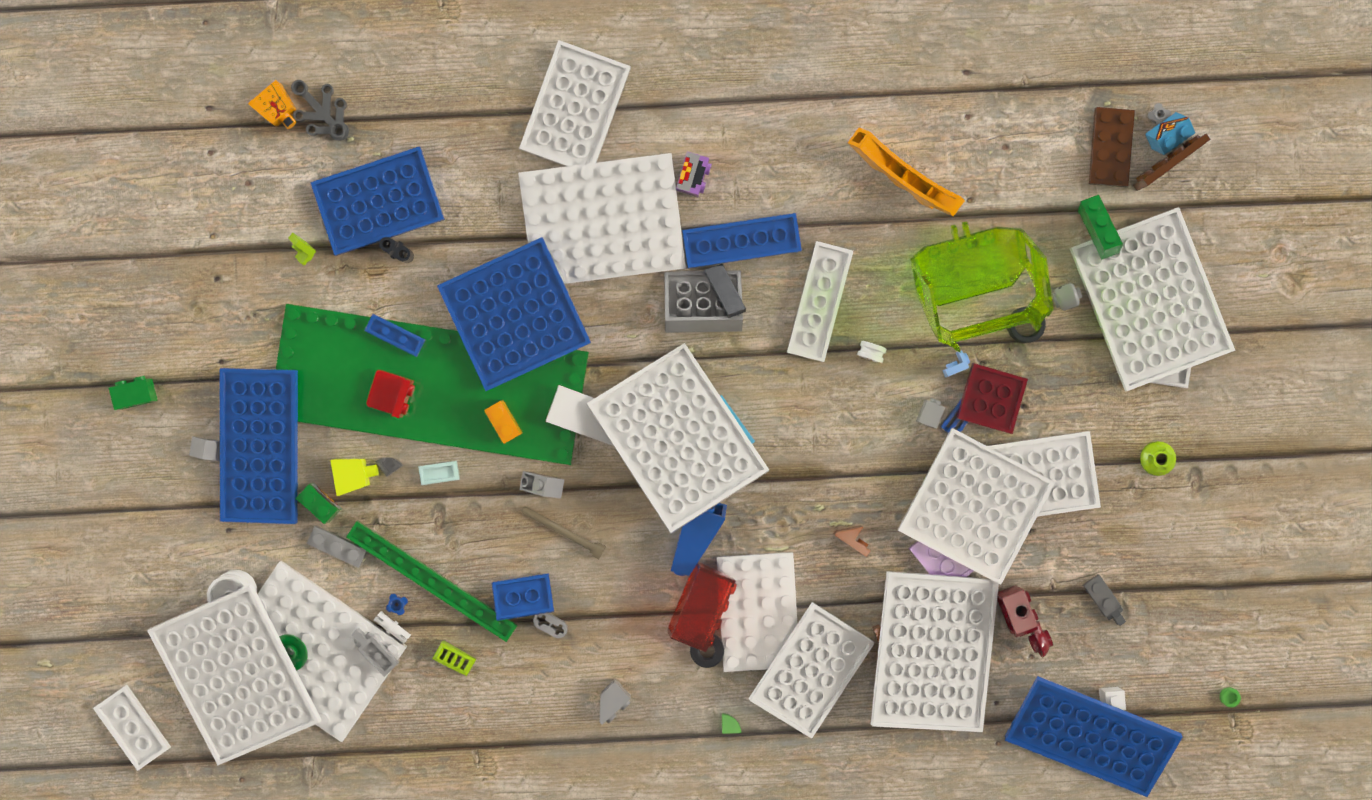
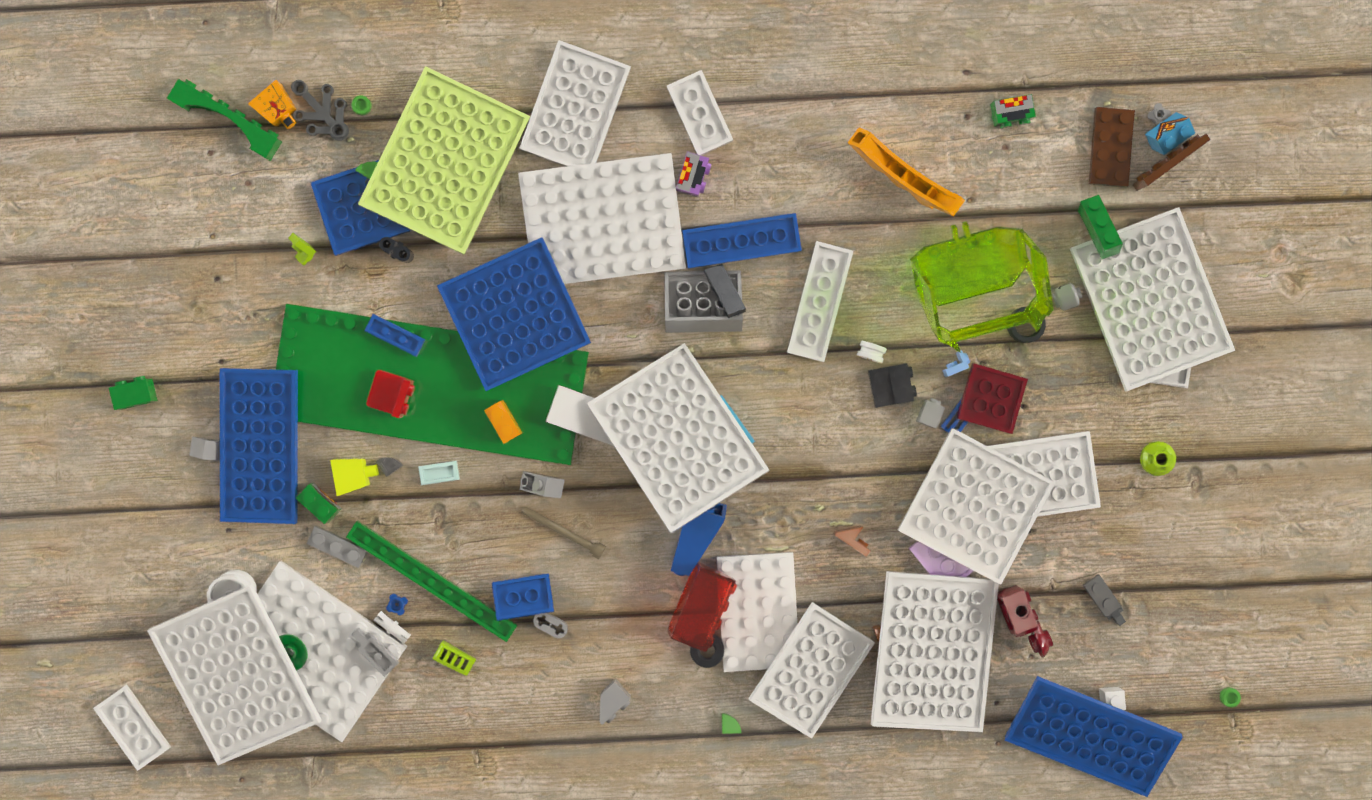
none -> green arch [167,79,282,161]
none -> bright green tile [351,95,372,116]
none -> bright green tile [355,161,378,179]
none -> yellowish green plate [358,66,530,255]
none -> white plate [667,70,733,155]
none -> black plate [868,363,917,408]
none -> brick [990,94,1036,129]

